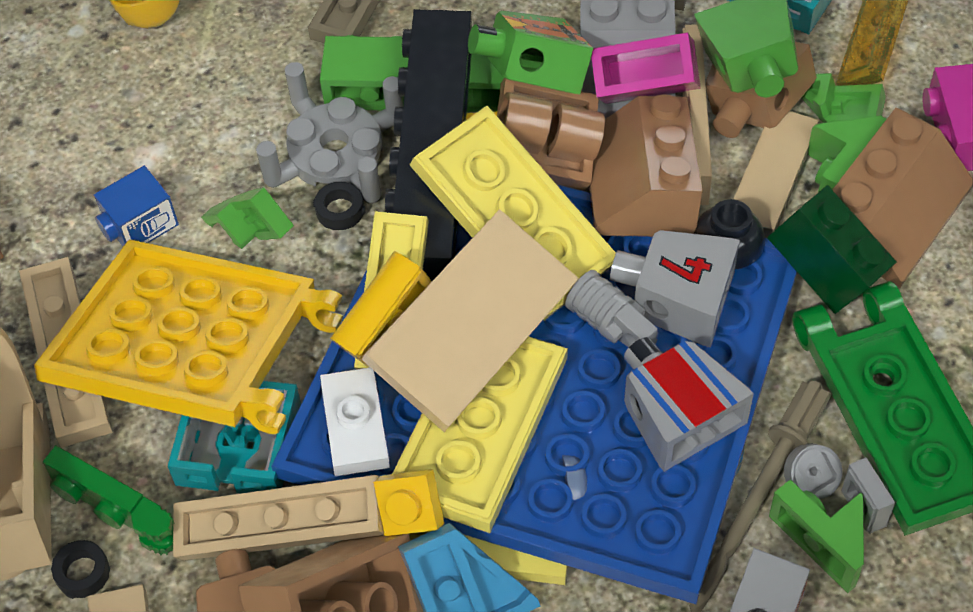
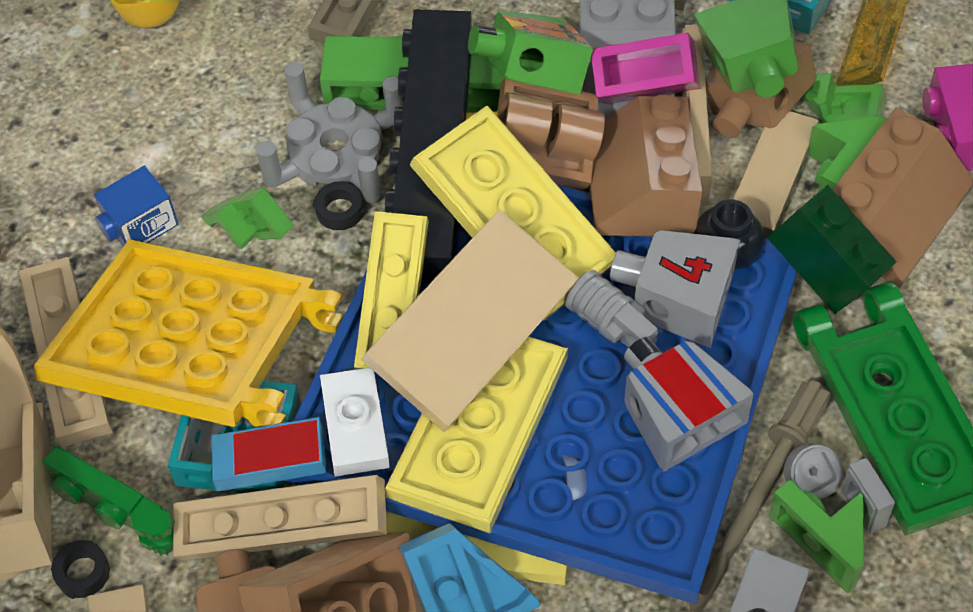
yellow brick [330,251,432,368] -> none
yellow plate [373,469,445,536] -> none
none -> tile [212,417,326,492]

